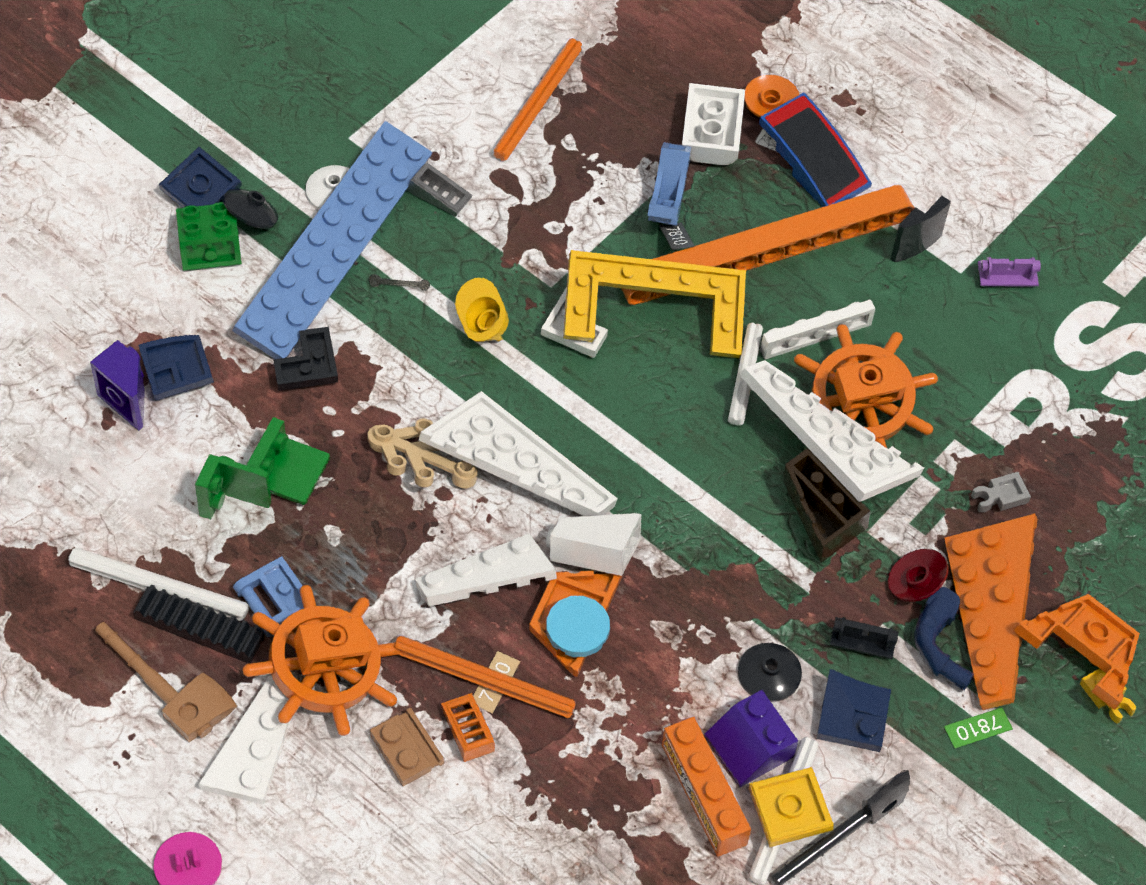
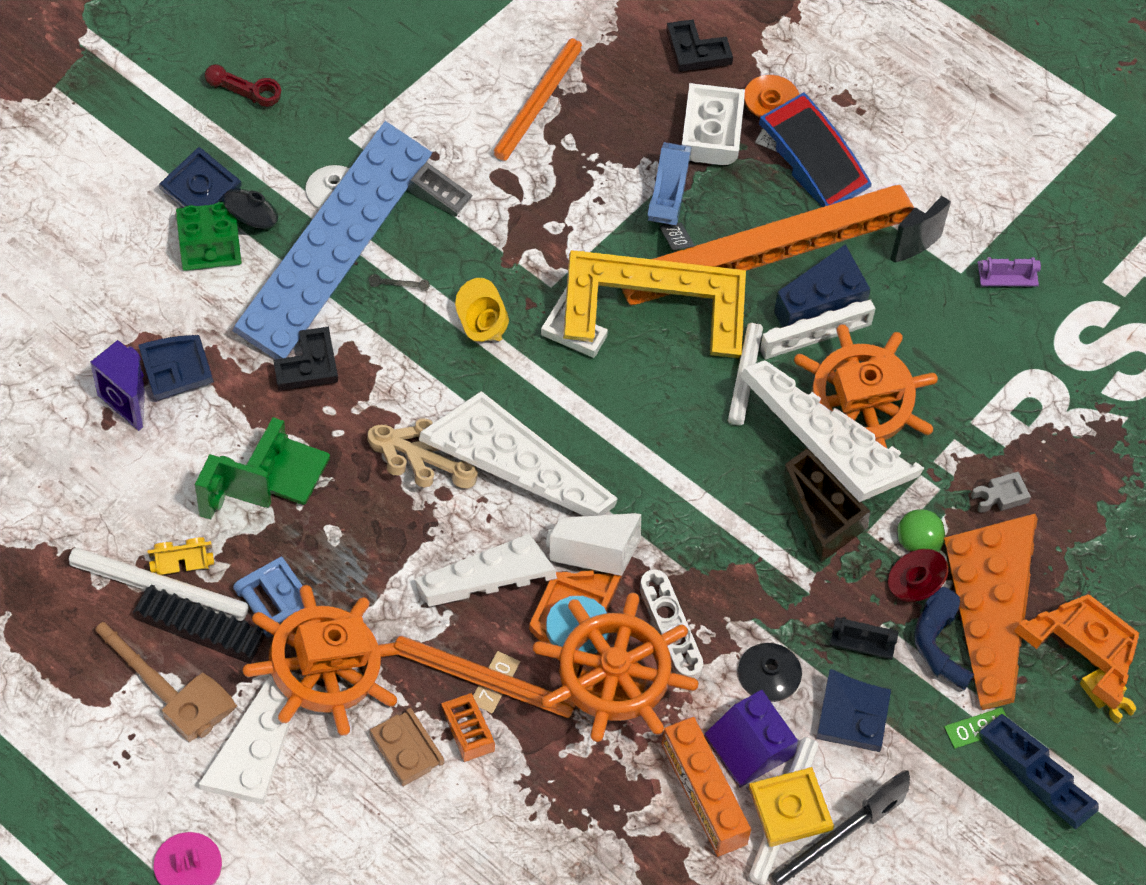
none -> yellow hinge [147,537,214,575]
none -> dark red piece [204,64,281,107]
none -> orange piece [533,593,699,742]
none -> white beam [640,570,703,680]
none -> black plate [666,19,733,72]
none -> dark blue wedge [774,244,870,328]
none -> bright green hair [897,509,945,552]
none -> dark blue slope [979,714,1099,830]

